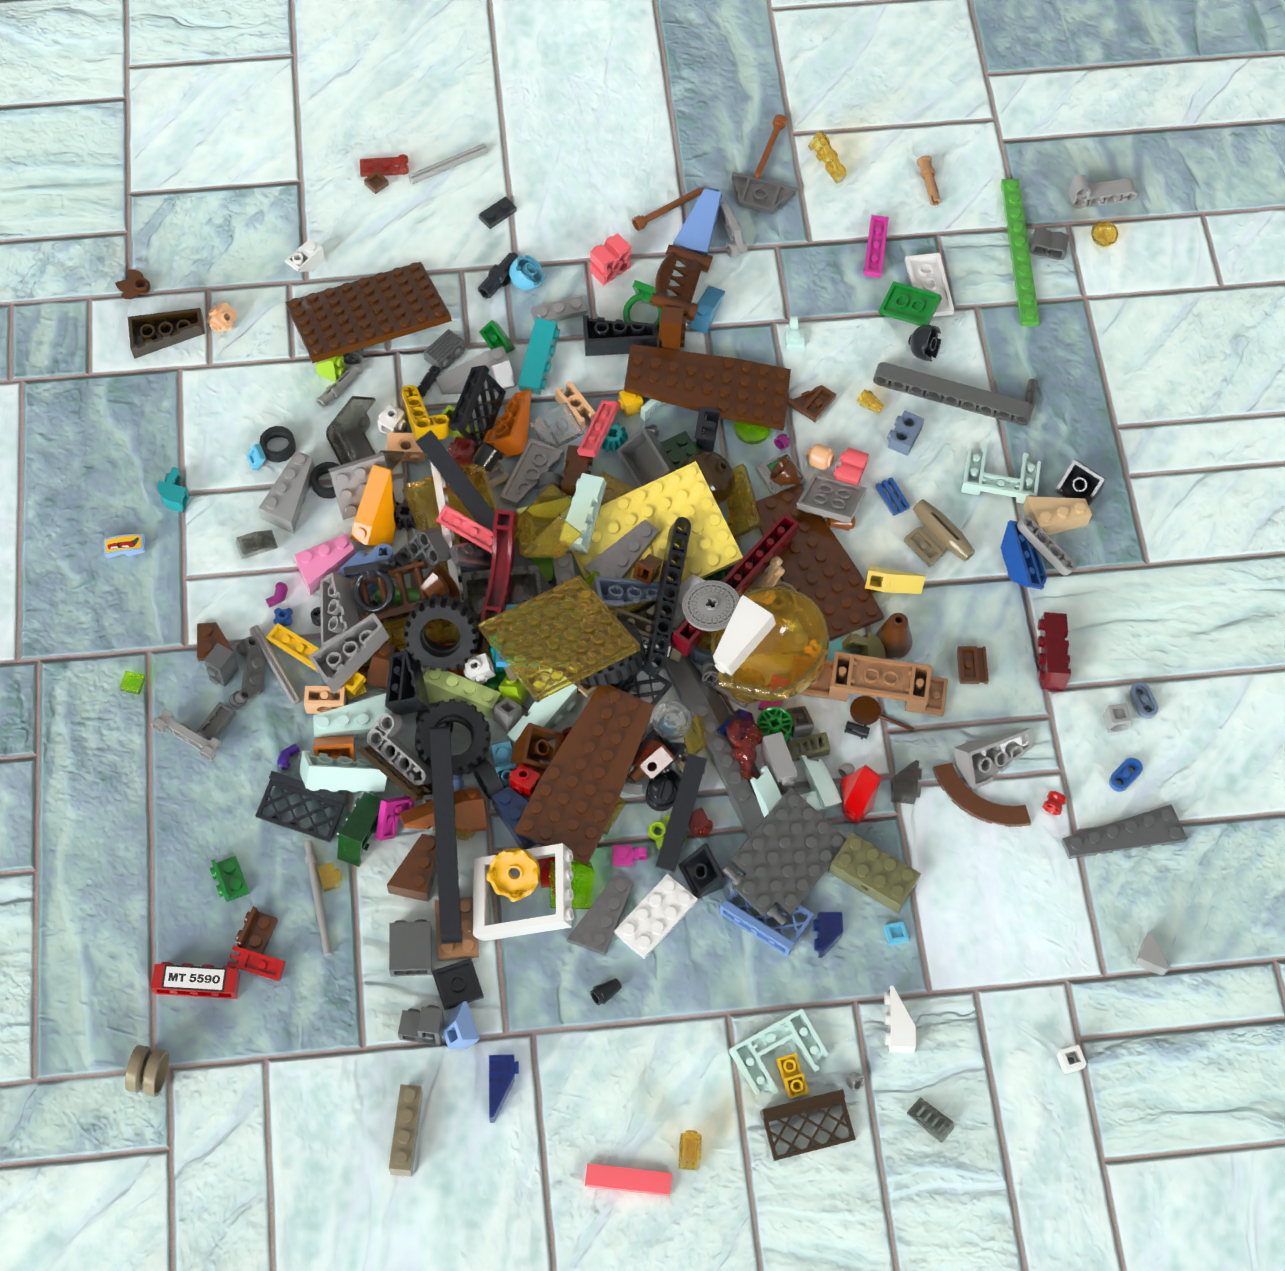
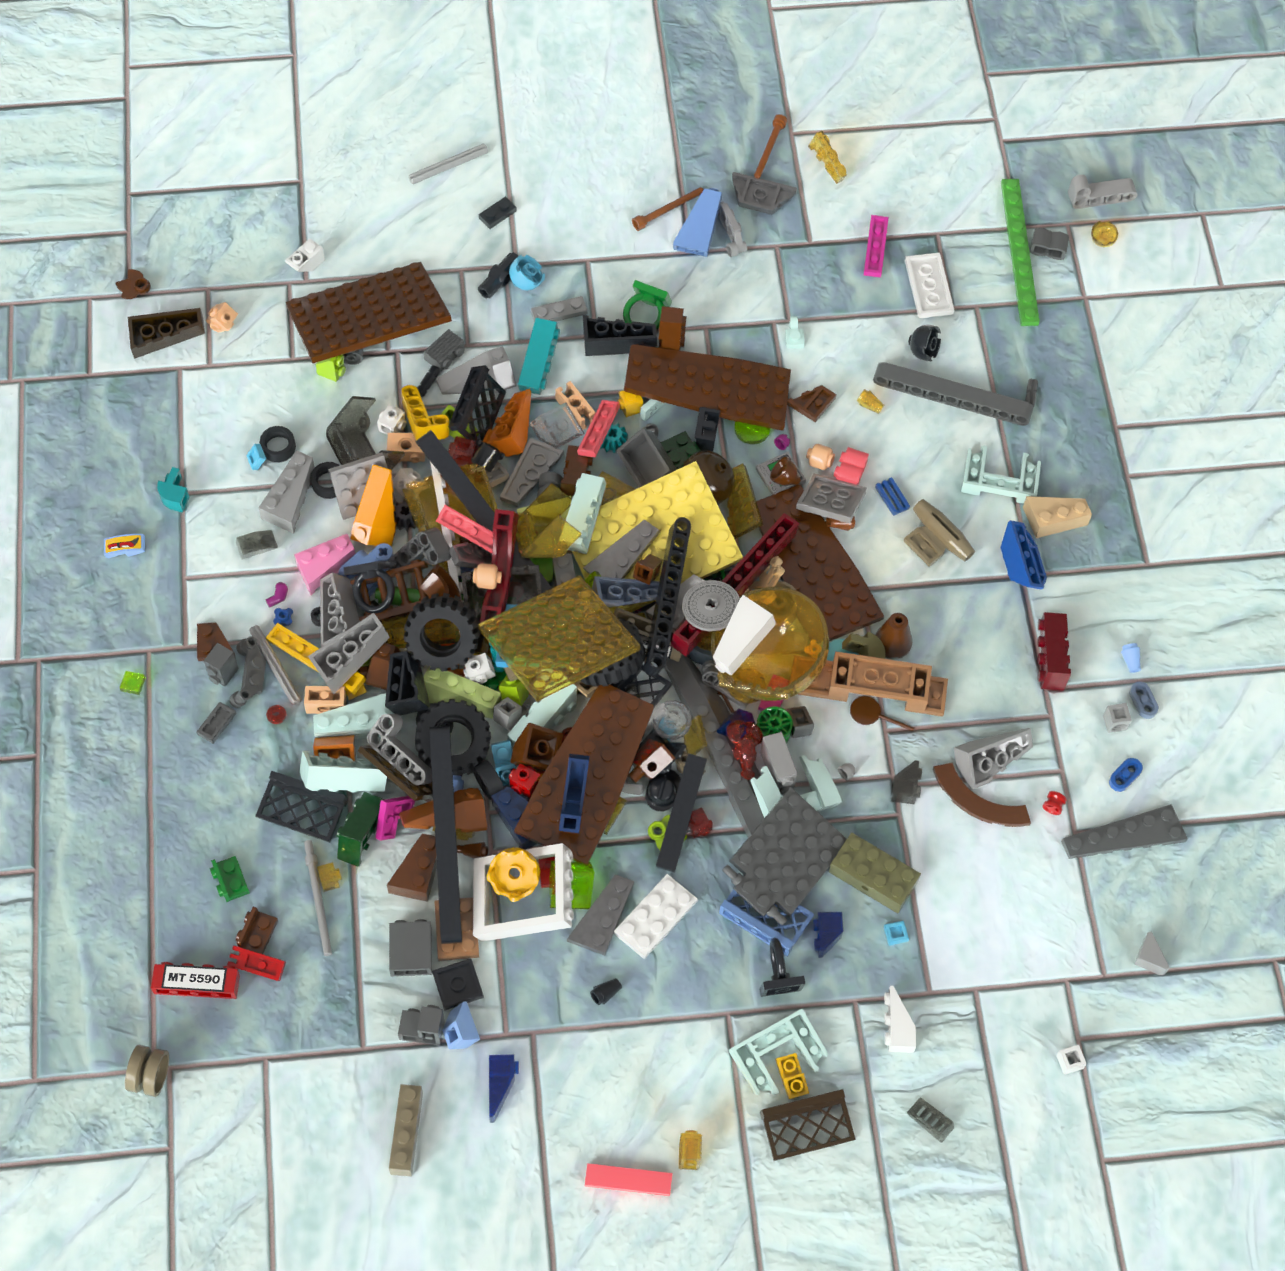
light grey plate [150,709,222,761] -> none
dark purple arm [277,743,300,770] -> none
light grey pin [316,364,361,408] -> none
clear red plate [360,154,409,177] -> none
reddish brown plate [364,171,389,194] -> none
green slope [479,320,515,354] -> none
coral brick [590,233,631,286] -> none
dark pink plate [612,844,647,867] -> none
reddish brown piece [649,244,713,322] -> none
black slope [678,843,725,899] -> none
dark azure slope [690,286,725,334] -> none
olive slope [787,732,830,761] -> none
red wedge [840,765,882,824] -> none
black pin [844,721,870,740] -> none
light grey hinge [846,1072,865,1091] -> none
light yellow slope [865,564,925,594] -> none
green plate [879,281,942,326] -> none
sand blue brick [887,410,924,456] -> none
medium nougat pin [917,156,941,206] -> none
reddish brown plate [957,646,989,684] -> none
light grey beam [1017,516,1075,576] -> none
black slope [1055,459,1106,506] -> none
none -> clear red plate [266,705,286,724]
none -> white brick [393,468,425,497]
none -> reddish brown cone [457,842,488,859]
none -> light nougat head [473,563,502,589]
none -> dark blue arch [559,754,590,833]
none -> black tile [759,937,806,997]
none -> light blue cone [1121,643,1141,673]

